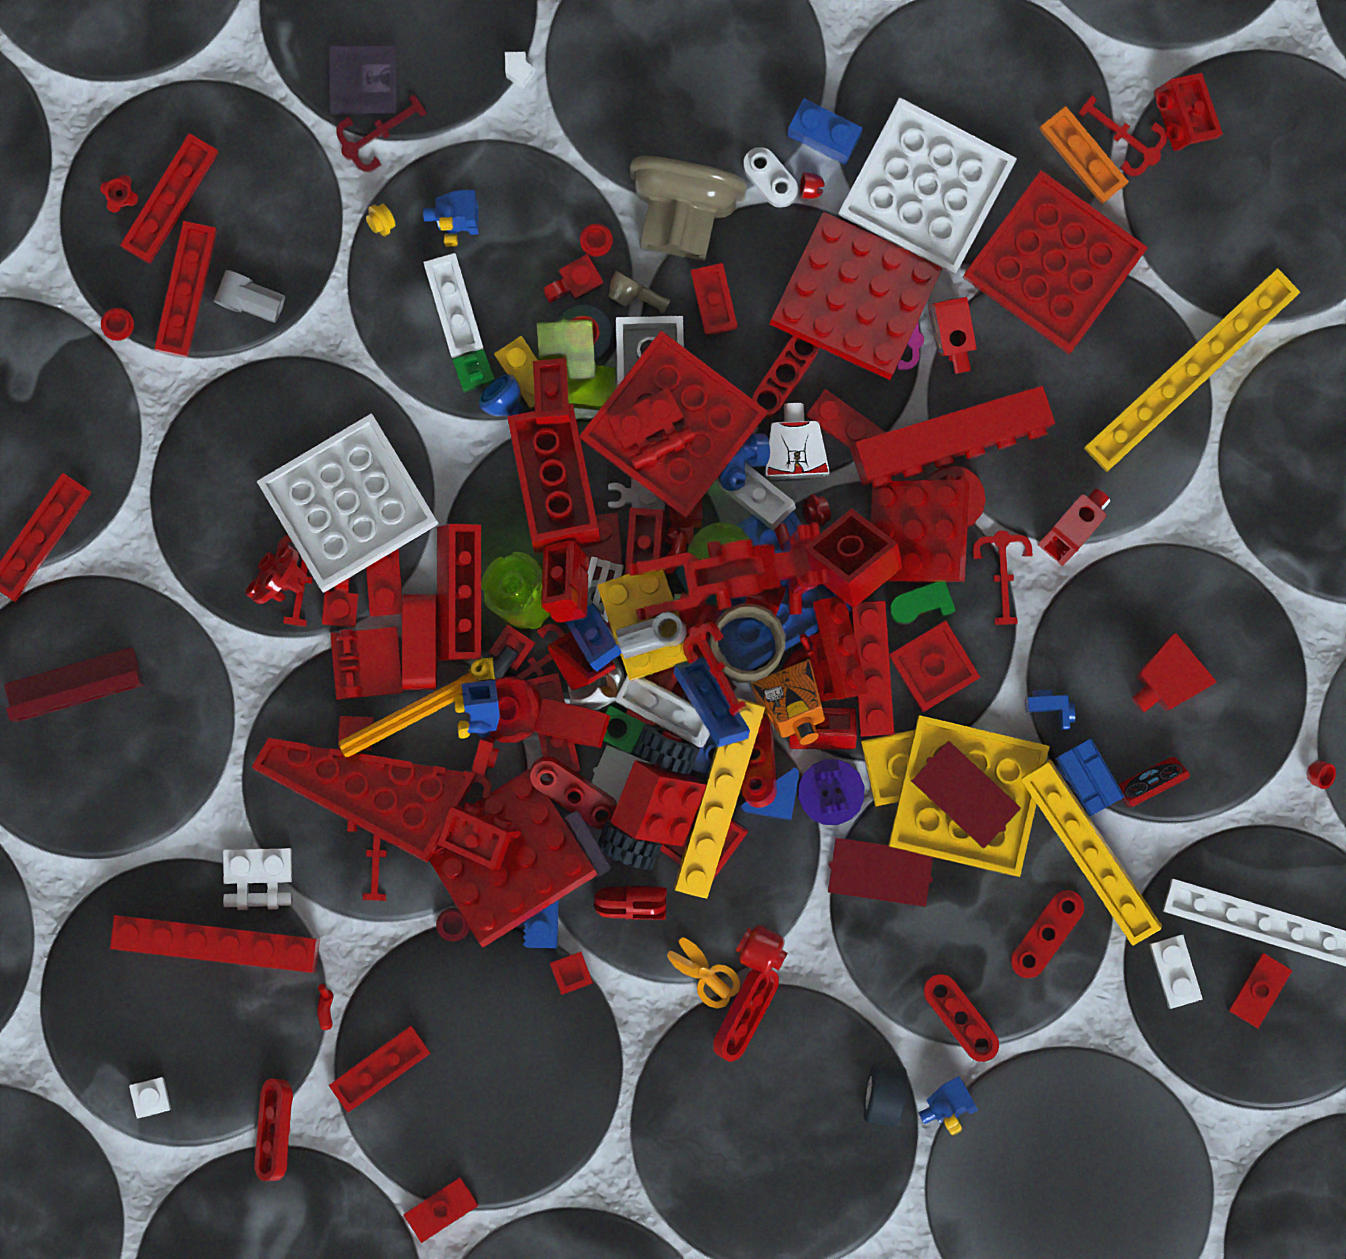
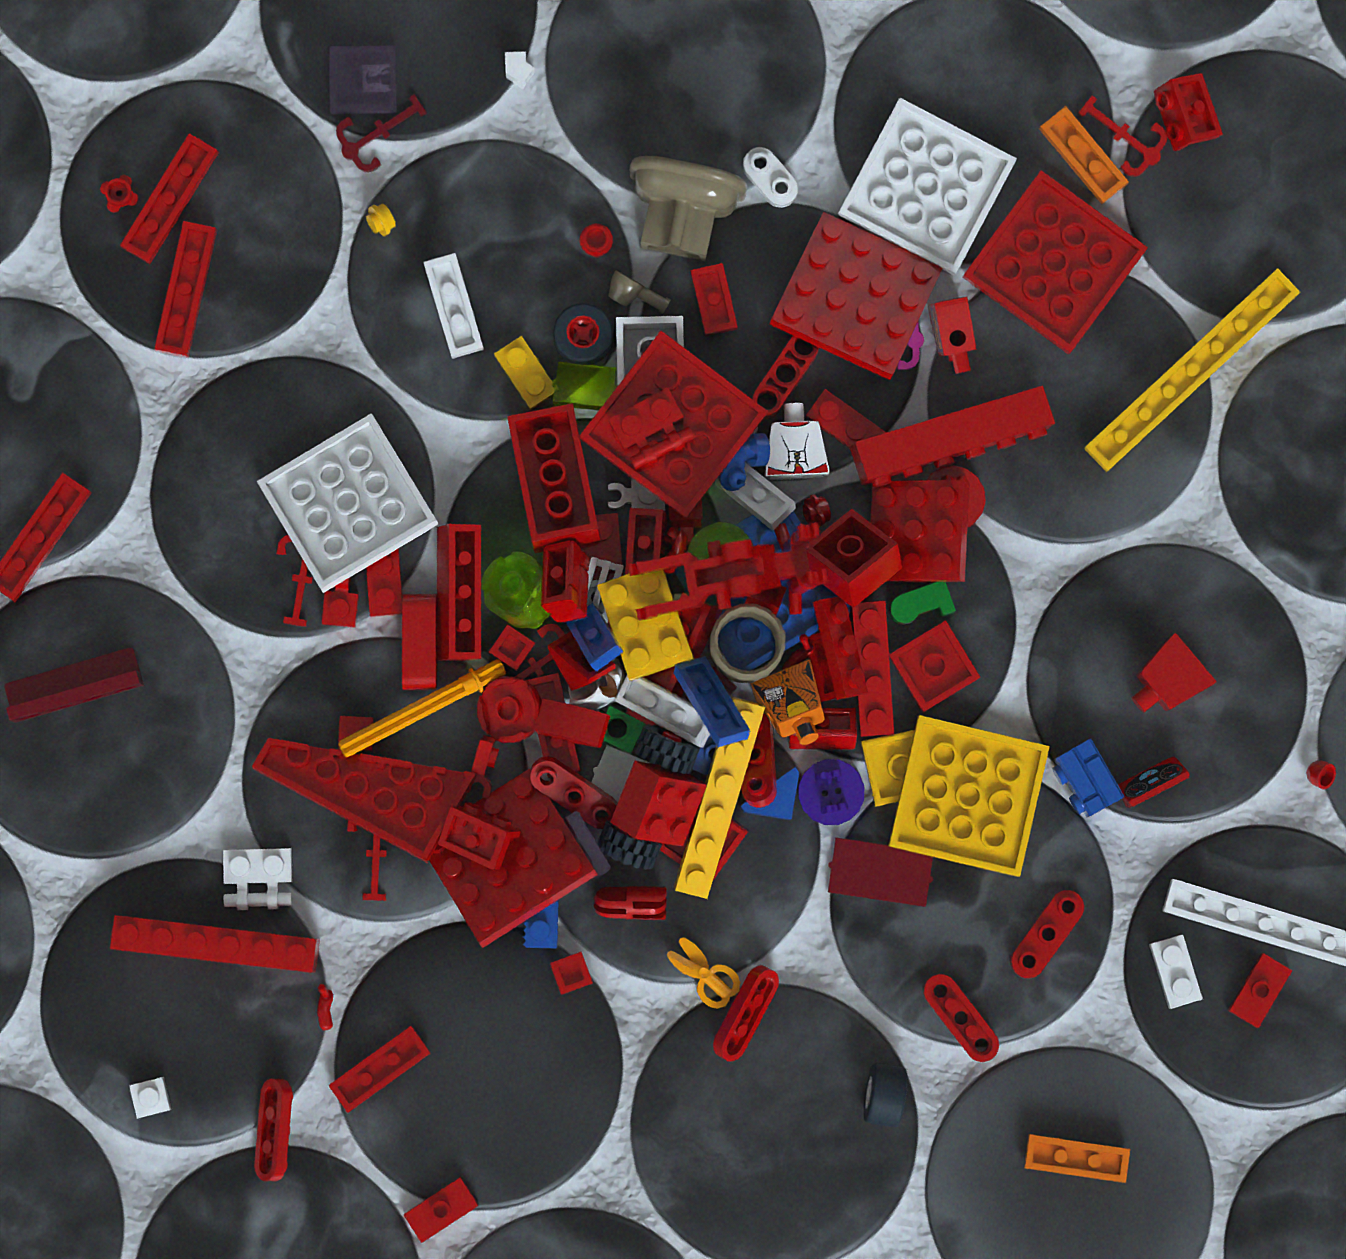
red plate [101,308,134,341] -> none
light grey piece [214,270,285,323] -> none
red plate [245,544,308,604] -> none
red hinge [330,627,403,700] -> none
blue piece [423,190,479,247] -> none
dark red plate [436,908,470,941] -> none
green tile [452,348,495,392] -> none
blue piece [454,680,500,738] -> none
arm [471,644,519,680] -> none
blue brick [479,375,523,417] -> none
red plate [533,358,570,425] -> none
clear neon green piece [537,318,596,383] -> none
red plate [543,254,604,304] -> none
light grey piece [616,612,687,659] -> none
red piece [683,622,747,716] -> none
red head [736,925,788,974] -> none
blue brick [787,98,863,165] -> none
red hinge [799,172,825,199] -> none
dark red piece [911,741,1021,849] -> none
blue piece [918,1076,978,1135] -> none
red piece [973,530,1033,625] -> none
yellow plate [1021,759,1162,946] -> none
blue bracket [1024,690,1075,731] -> none
red torso [1038,488,1110,566] -> none
none -> orange plate [1024,1134,1130,1183]

